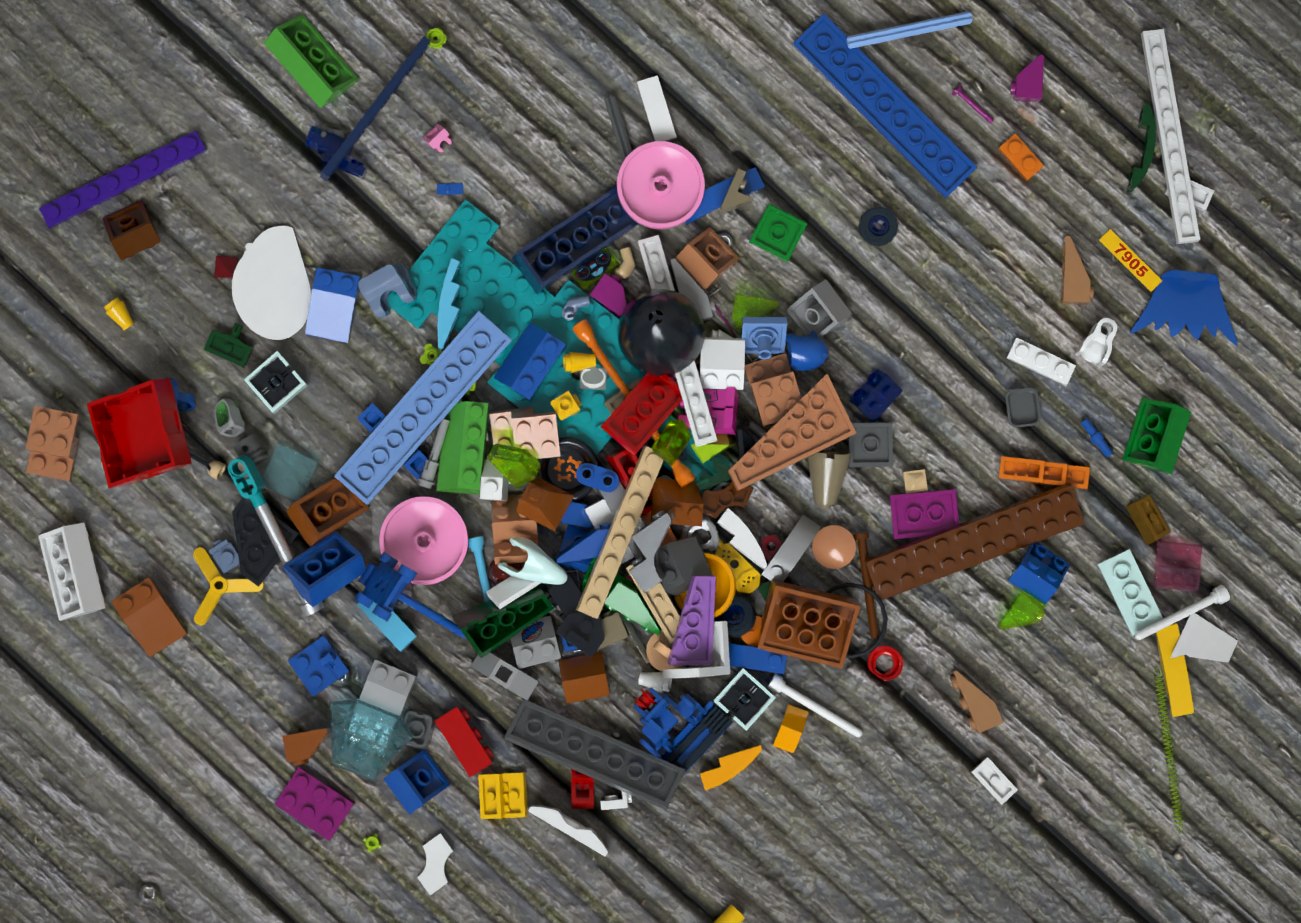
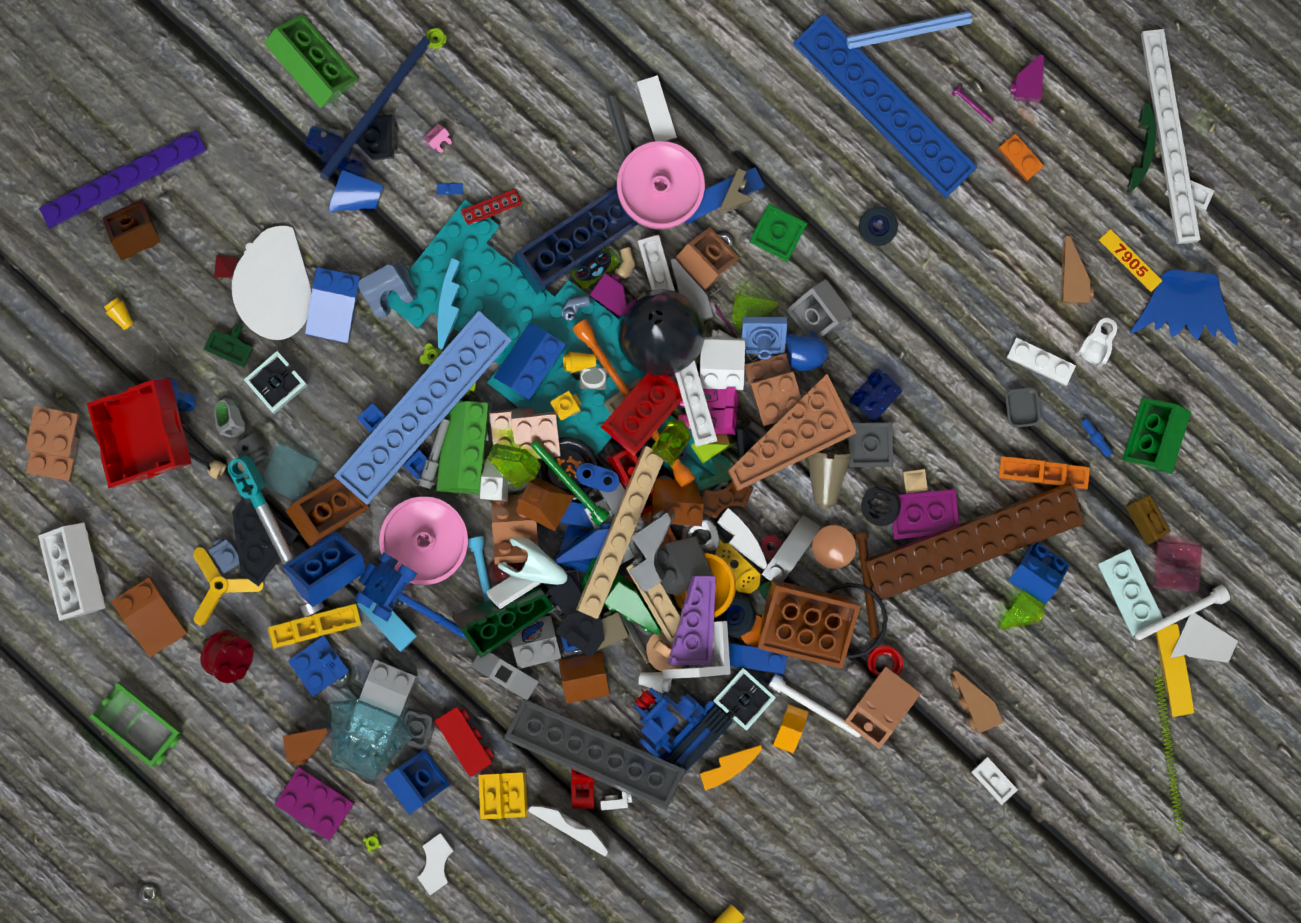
none -> clear door [89,682,182,767]
none -> dark red wheel [200,630,254,683]
none -> yellow slope [267,604,362,649]
none -> blue slope [328,170,384,213]
none -> black plate [356,114,397,160]
none -> red sticker [461,189,522,225]
none -> green piece [531,441,610,526]
none -> nougat slope [844,666,921,749]
none -> black piece [861,486,901,526]

